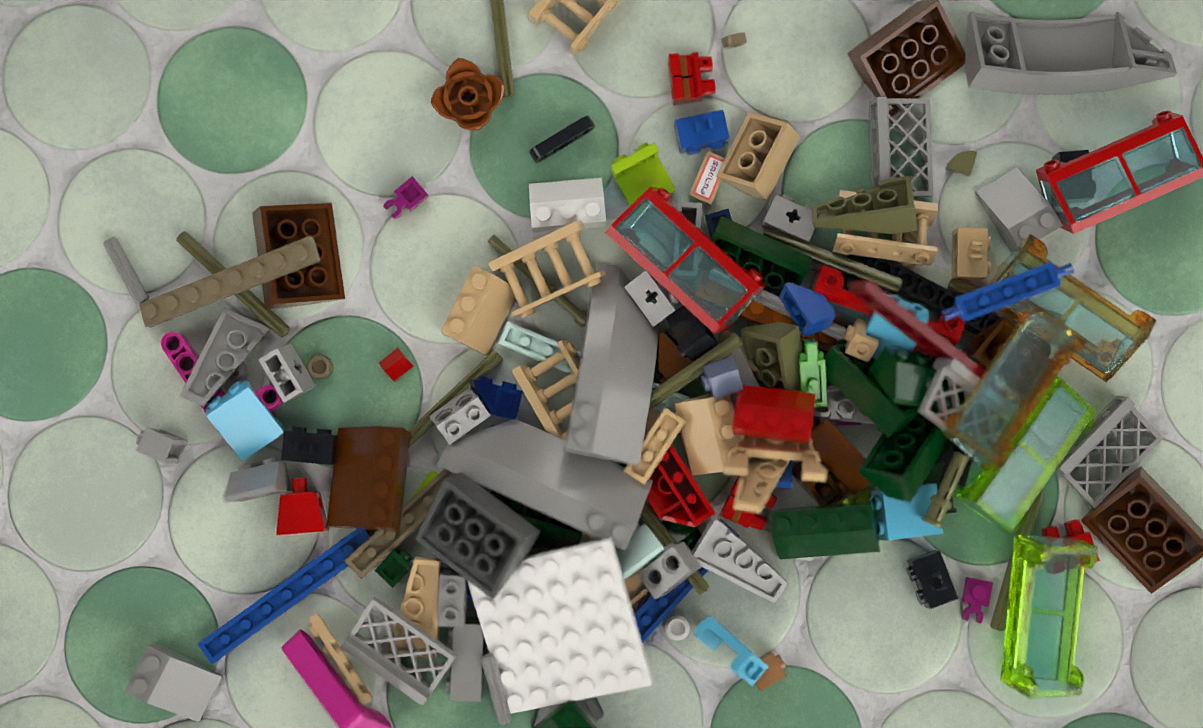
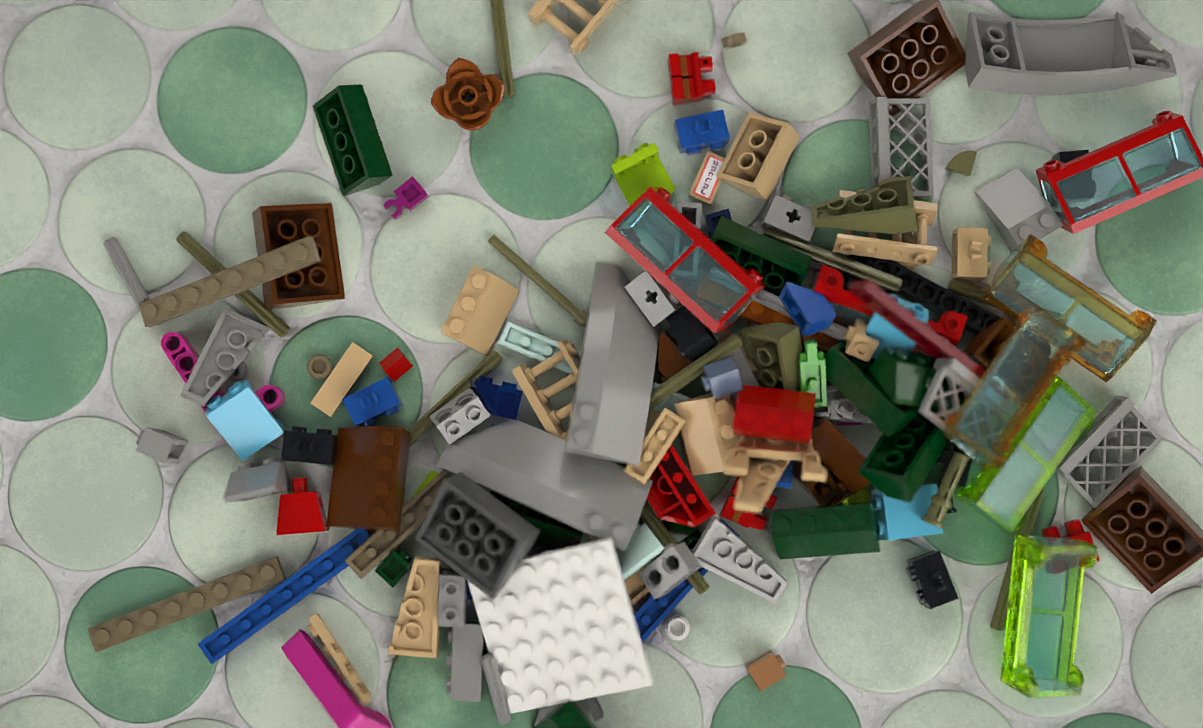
light grey slope [124,642,223,722] -> none
light grey brick [259,344,316,403] -> none
light grey fence [340,596,458,706] -> none
tan fence [488,220,606,318] -> none
black beam [529,115,596,163] -> none
white slope [529,178,606,233] -> none
medium azure panel [694,616,769,686] -> none
blue plate [941,262,1074,322] -> none
magenta plate [962,577,993,623] -> none
none -> dark tan plate [88,556,287,652]
none -> tan tile [311,342,374,417]
none -> dark green slope [312,84,393,196]
none -> blue brick [342,377,403,427]

